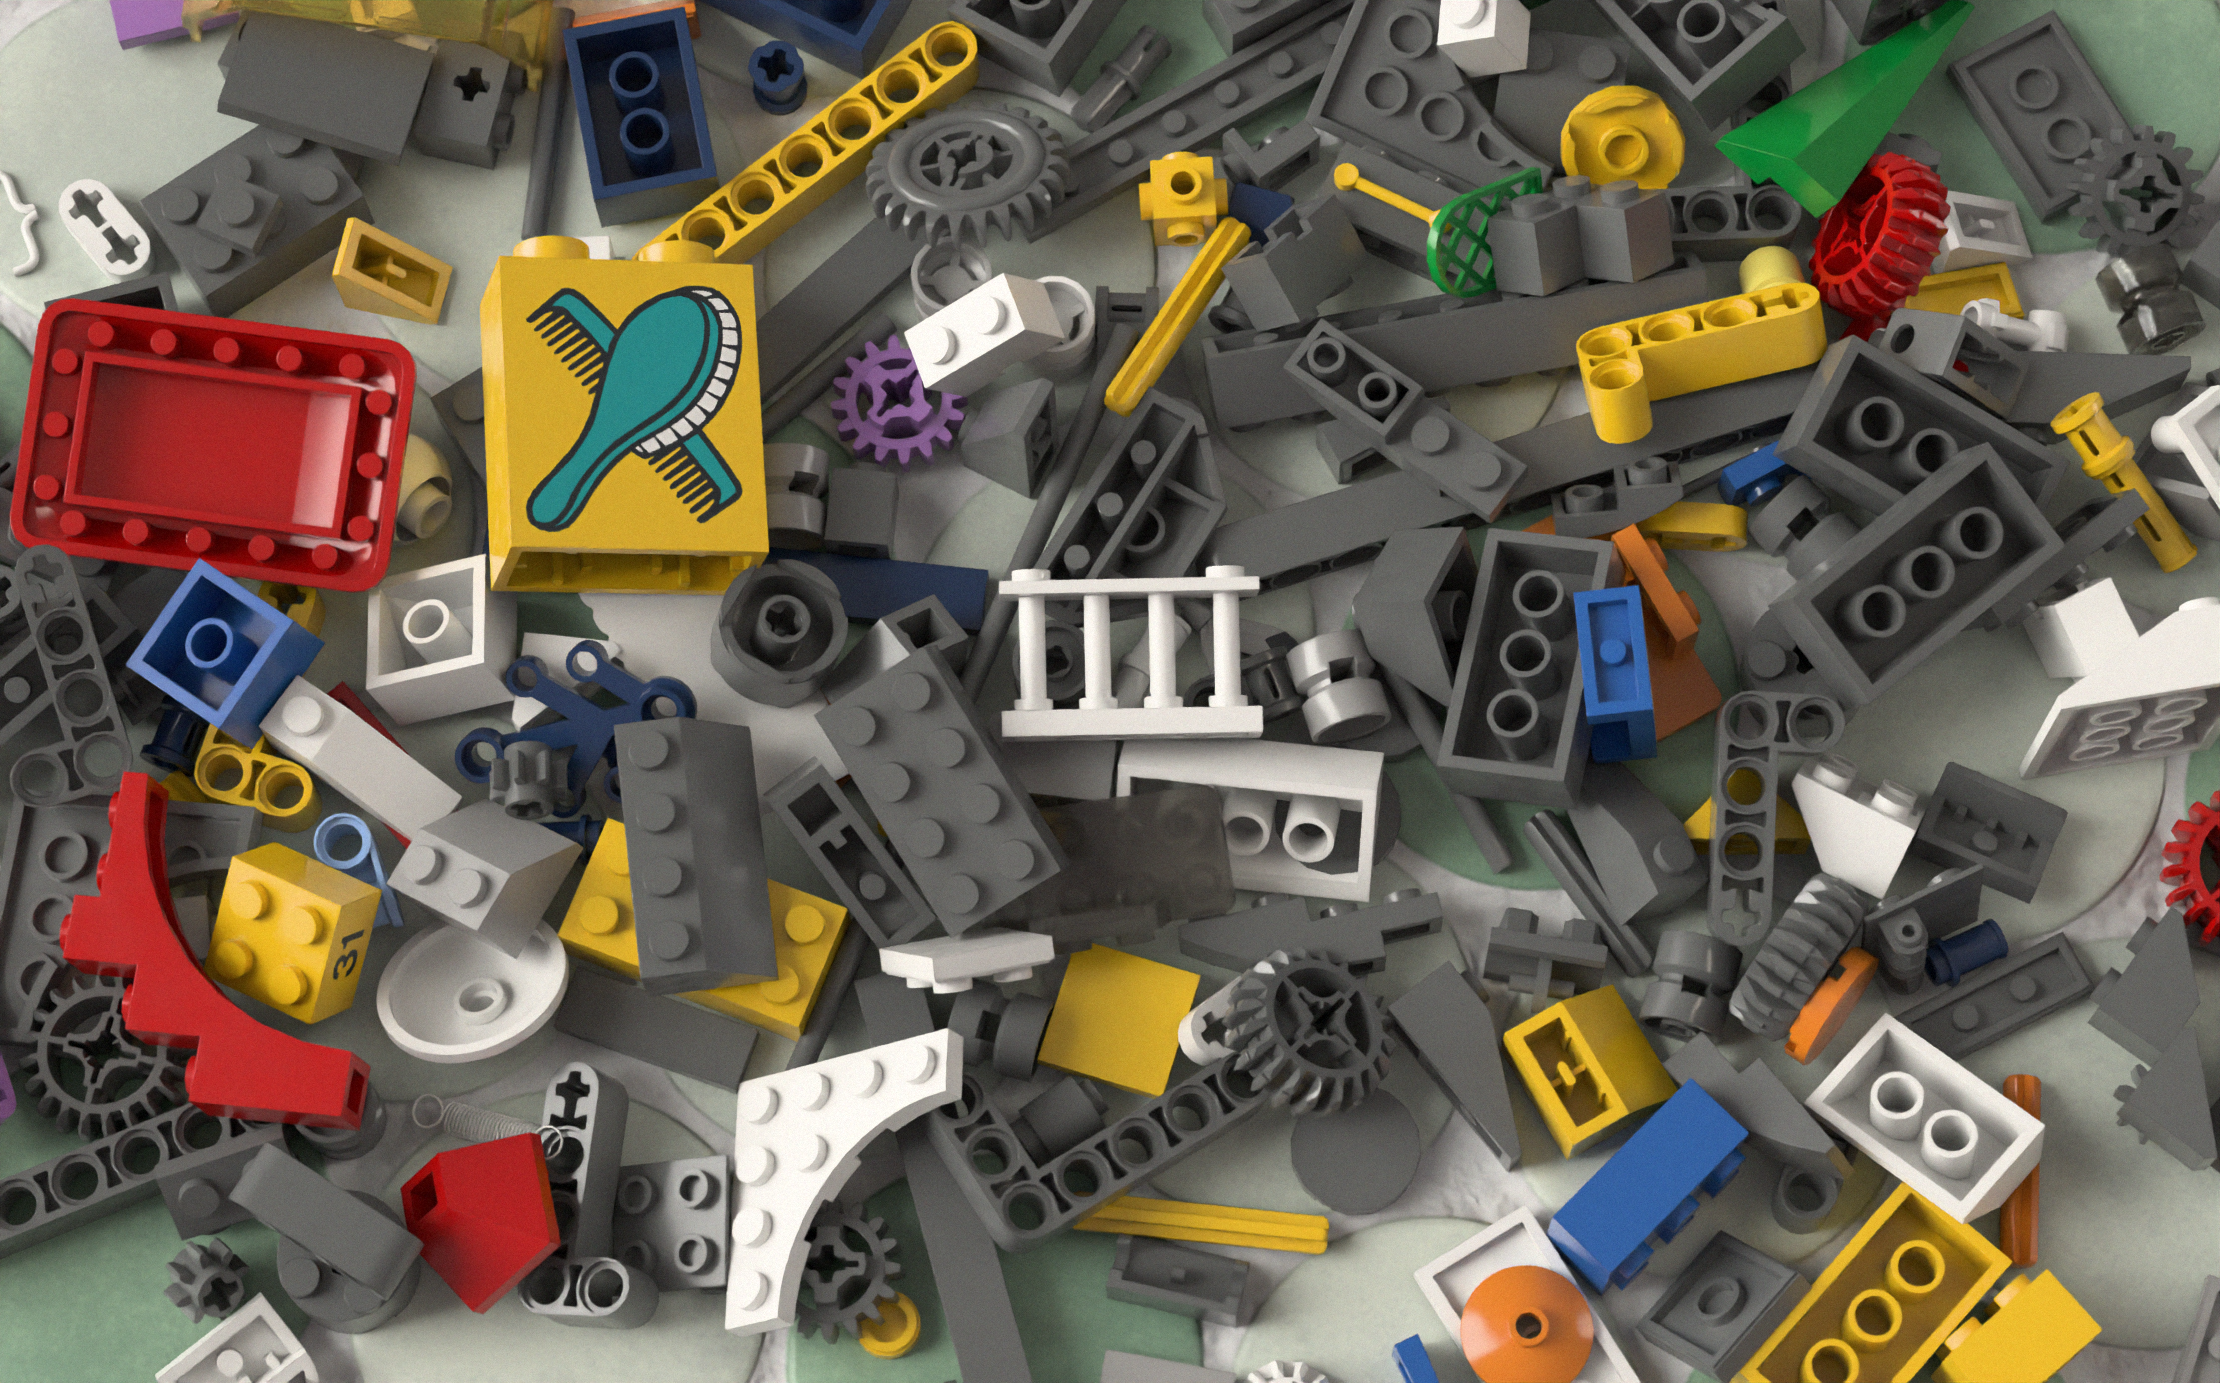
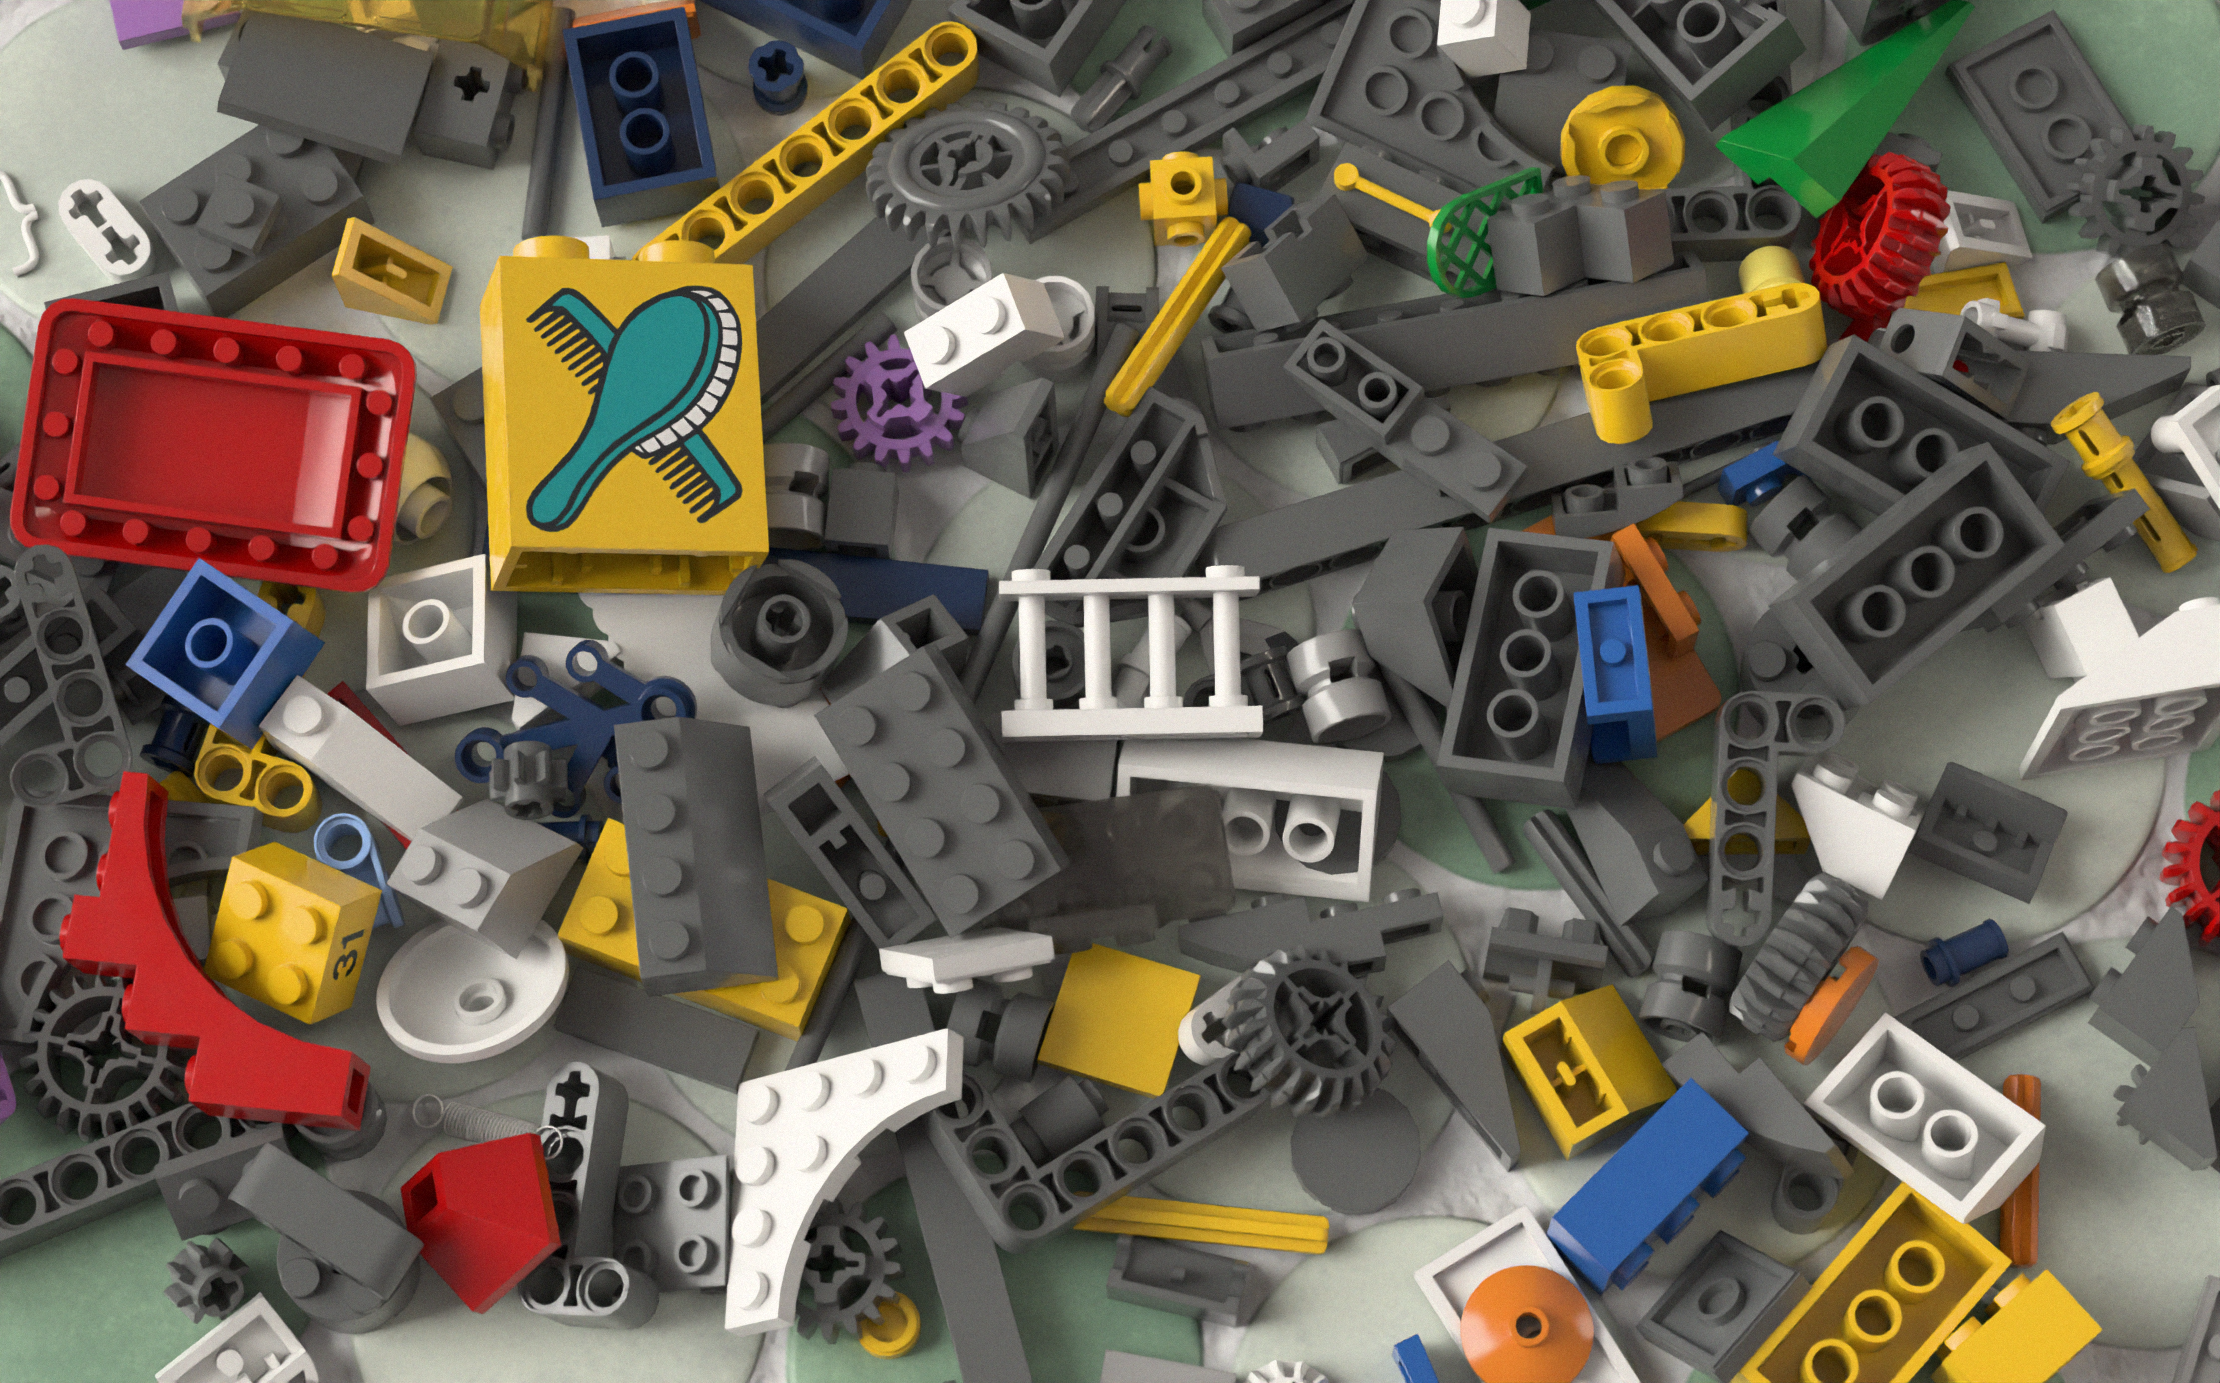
dark grey hinge [1861,863,1984,995] -> none

